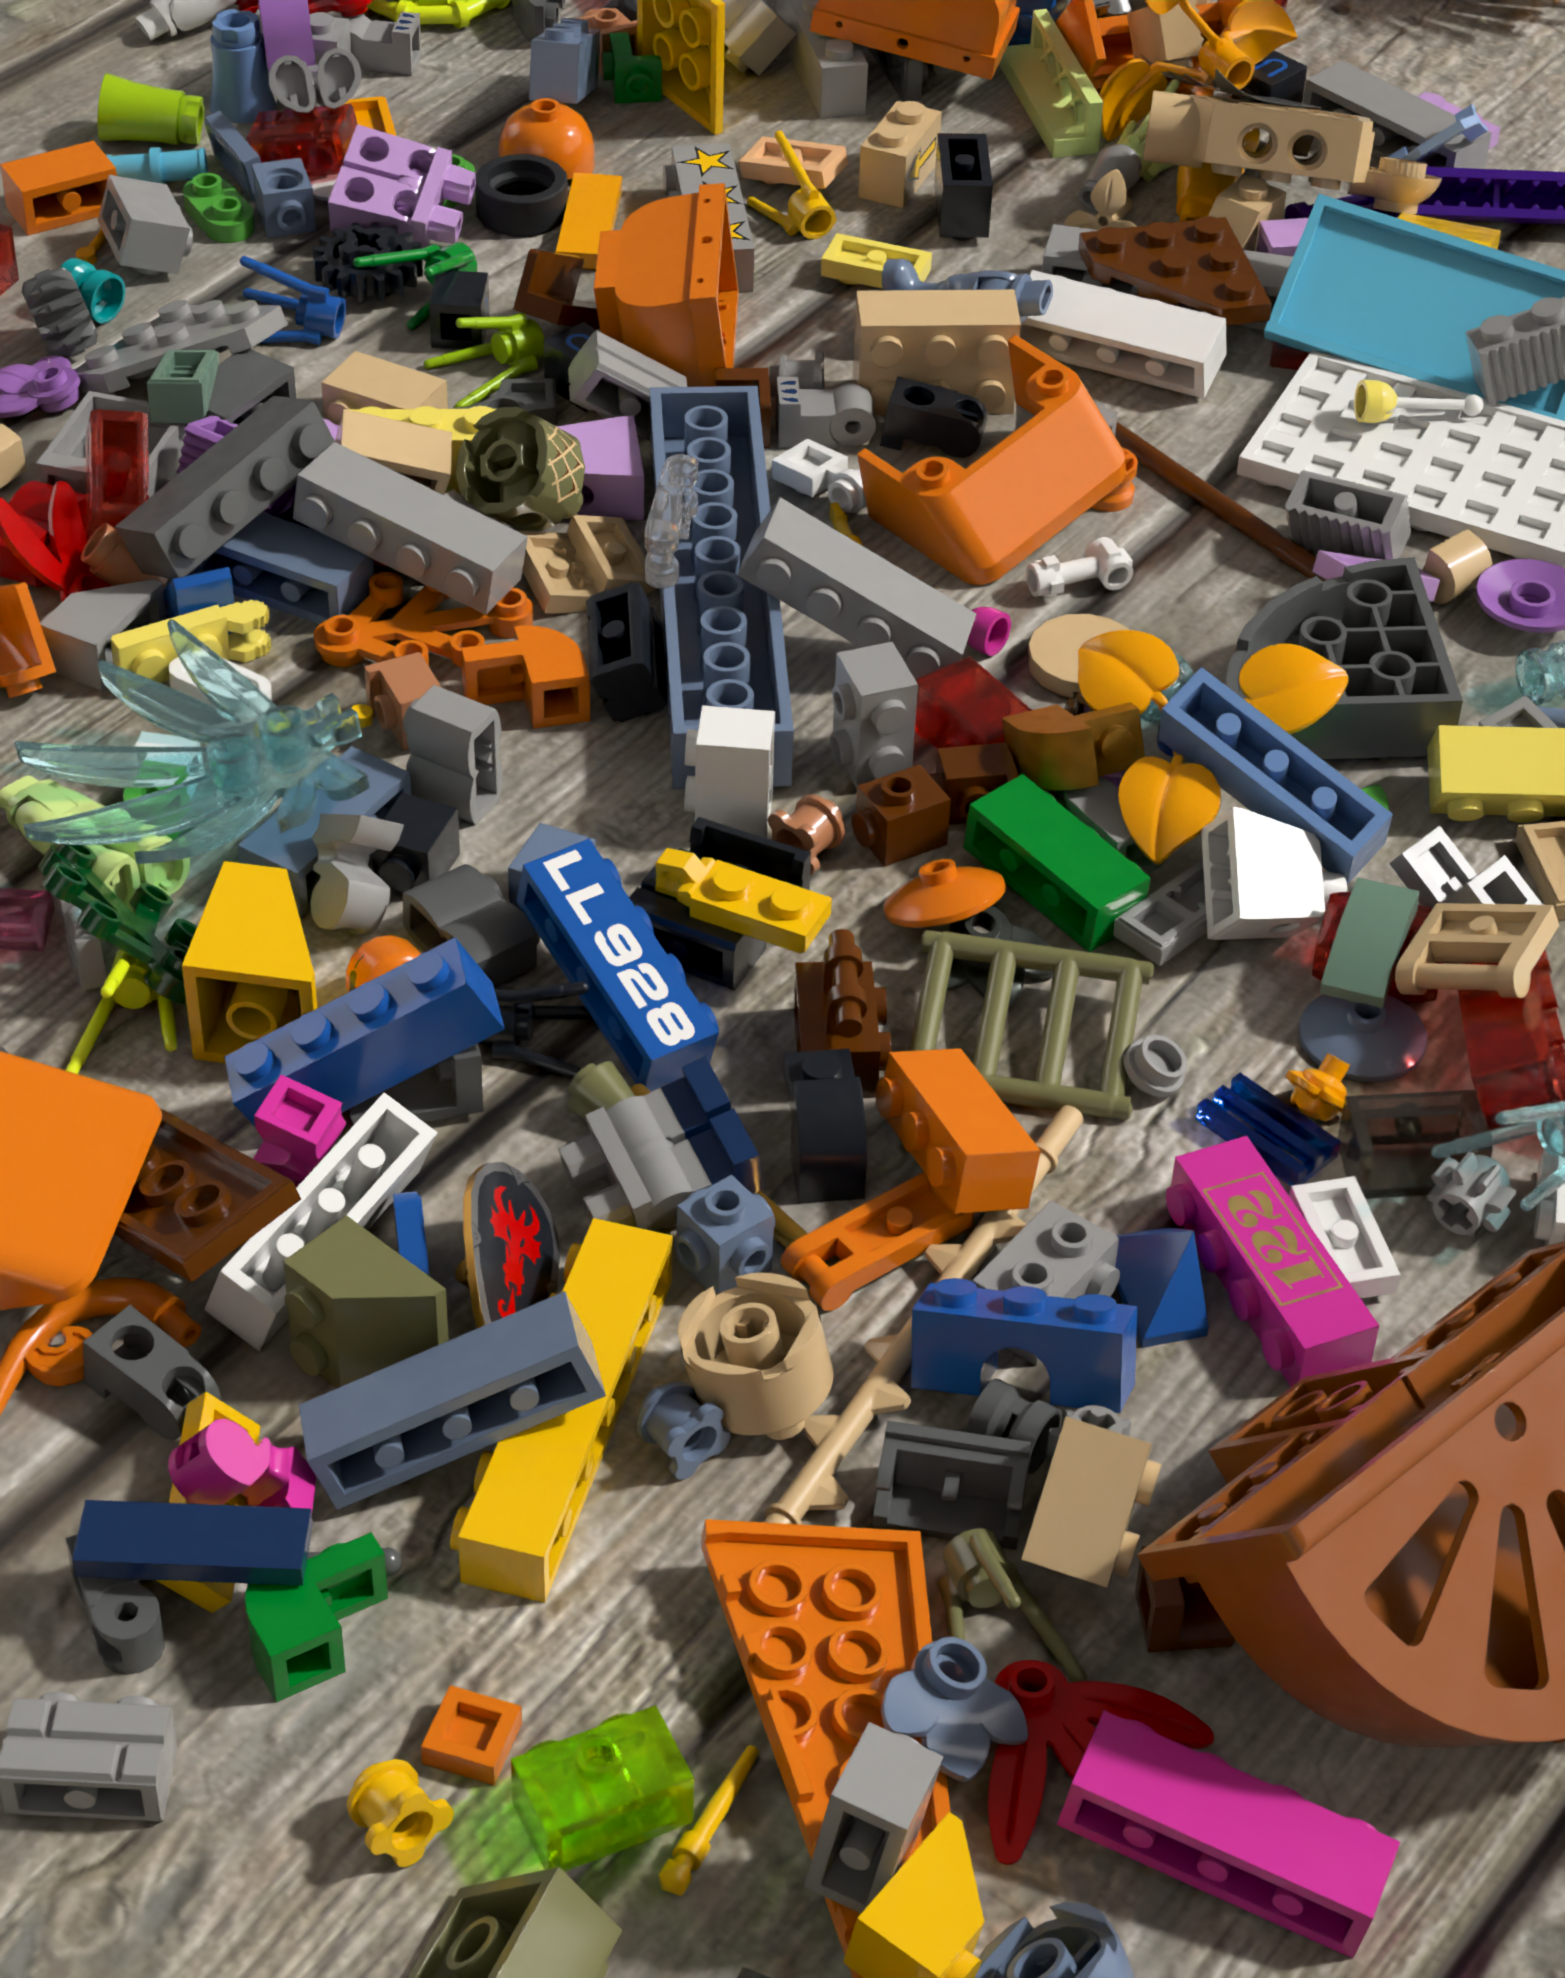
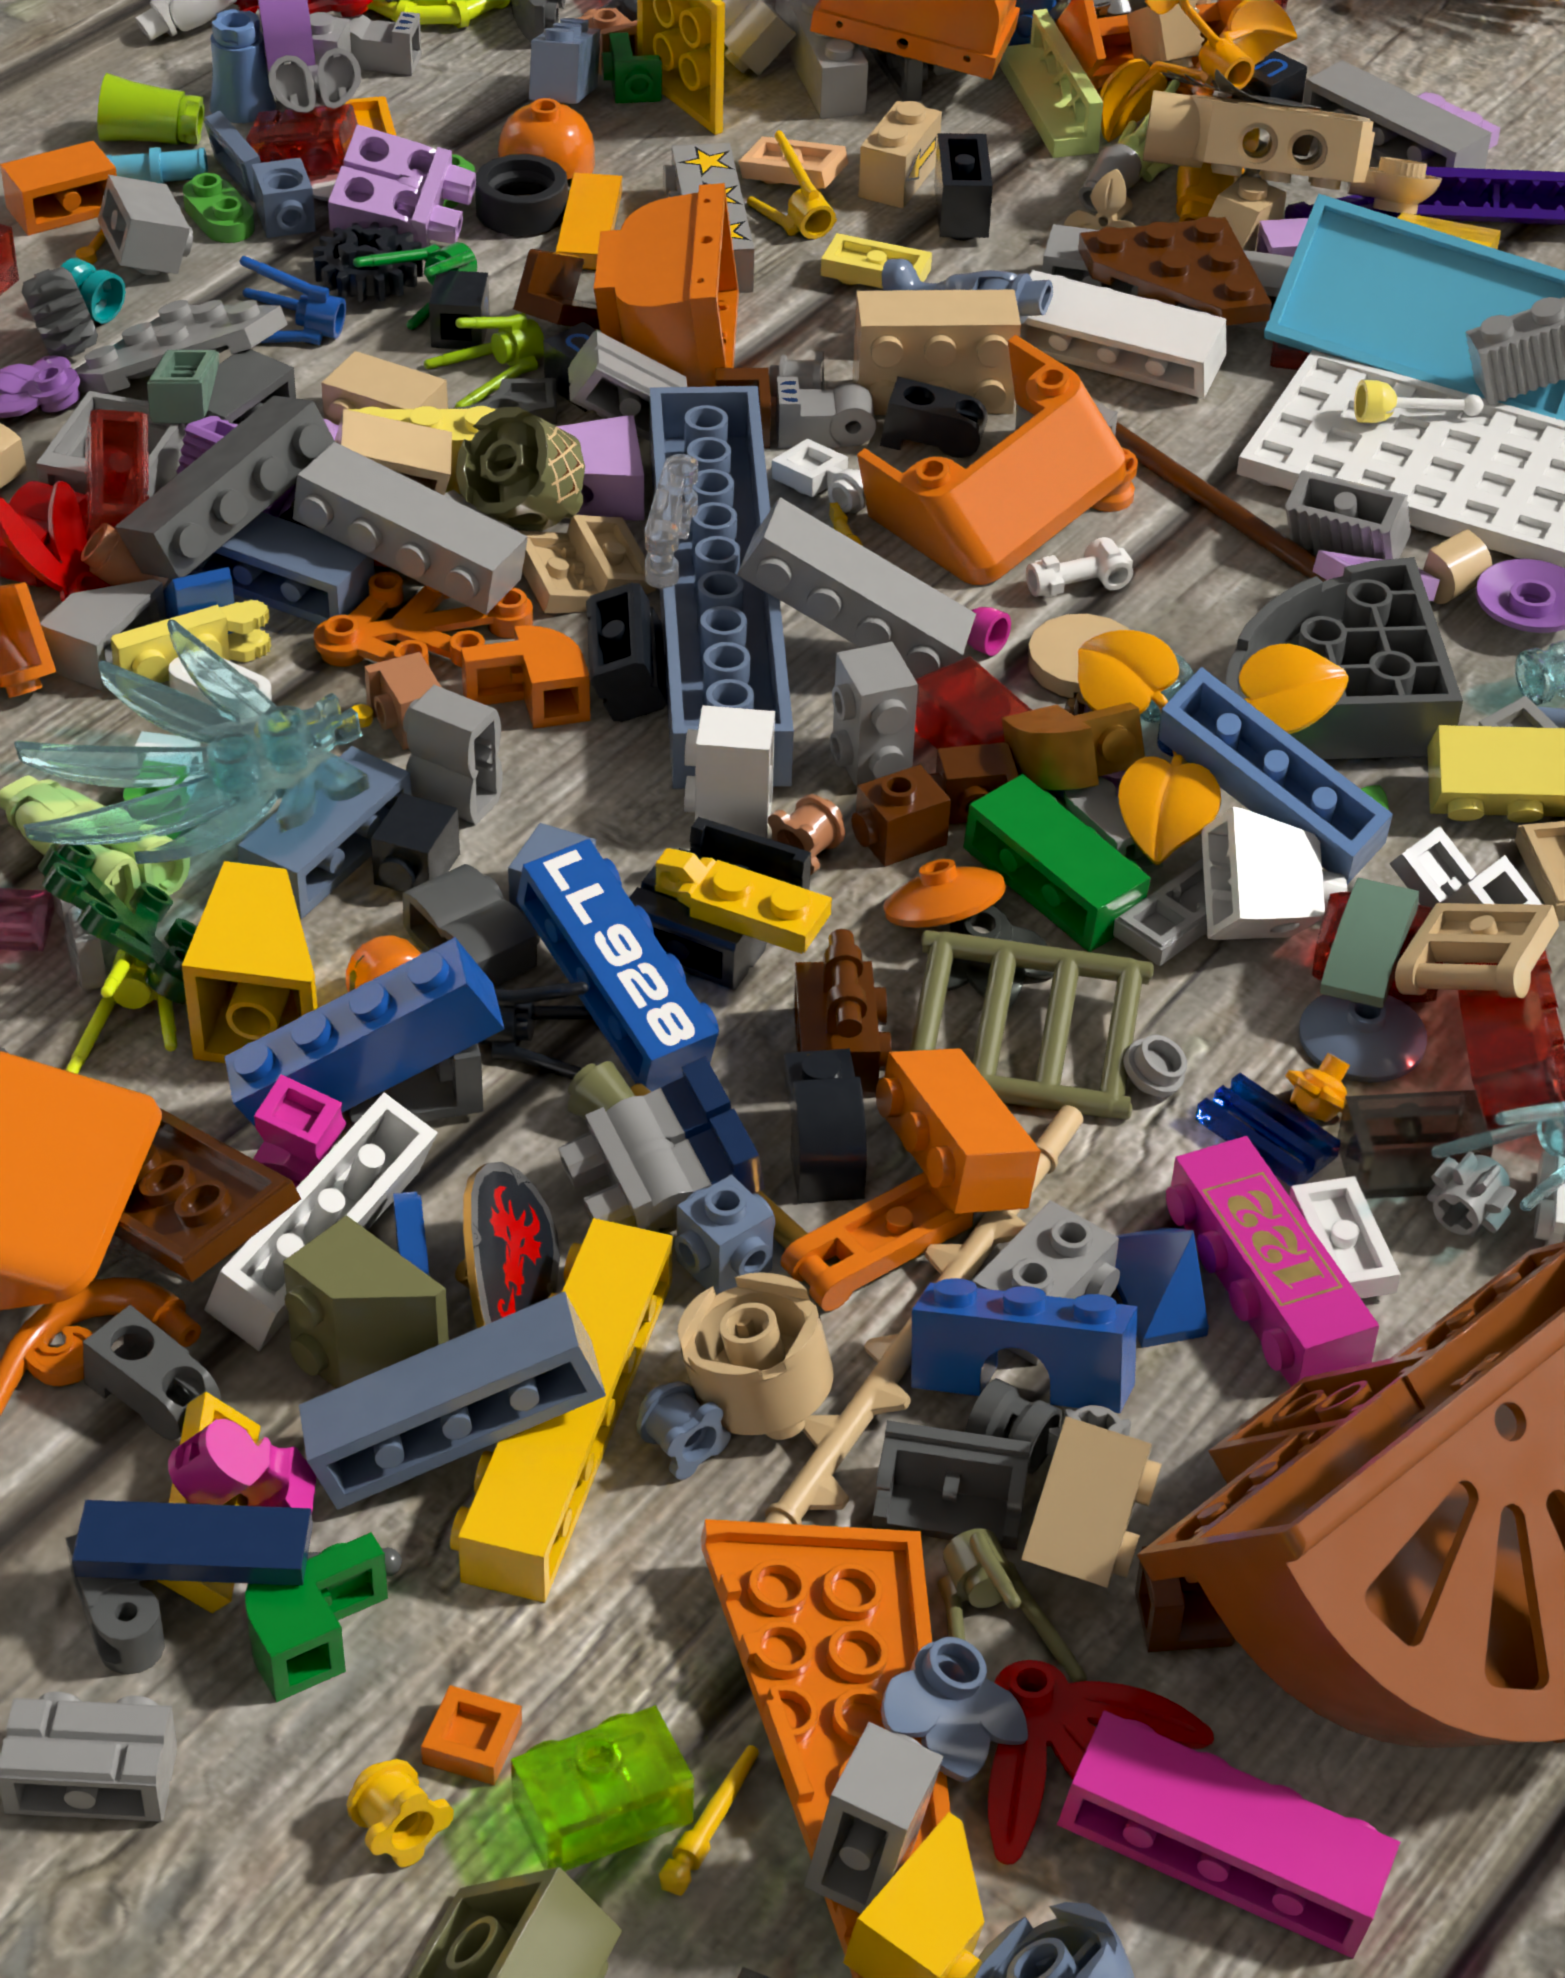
light grey leg [310,813,404,936] -> none
light blue flag [1388,104,1488,161] -> none

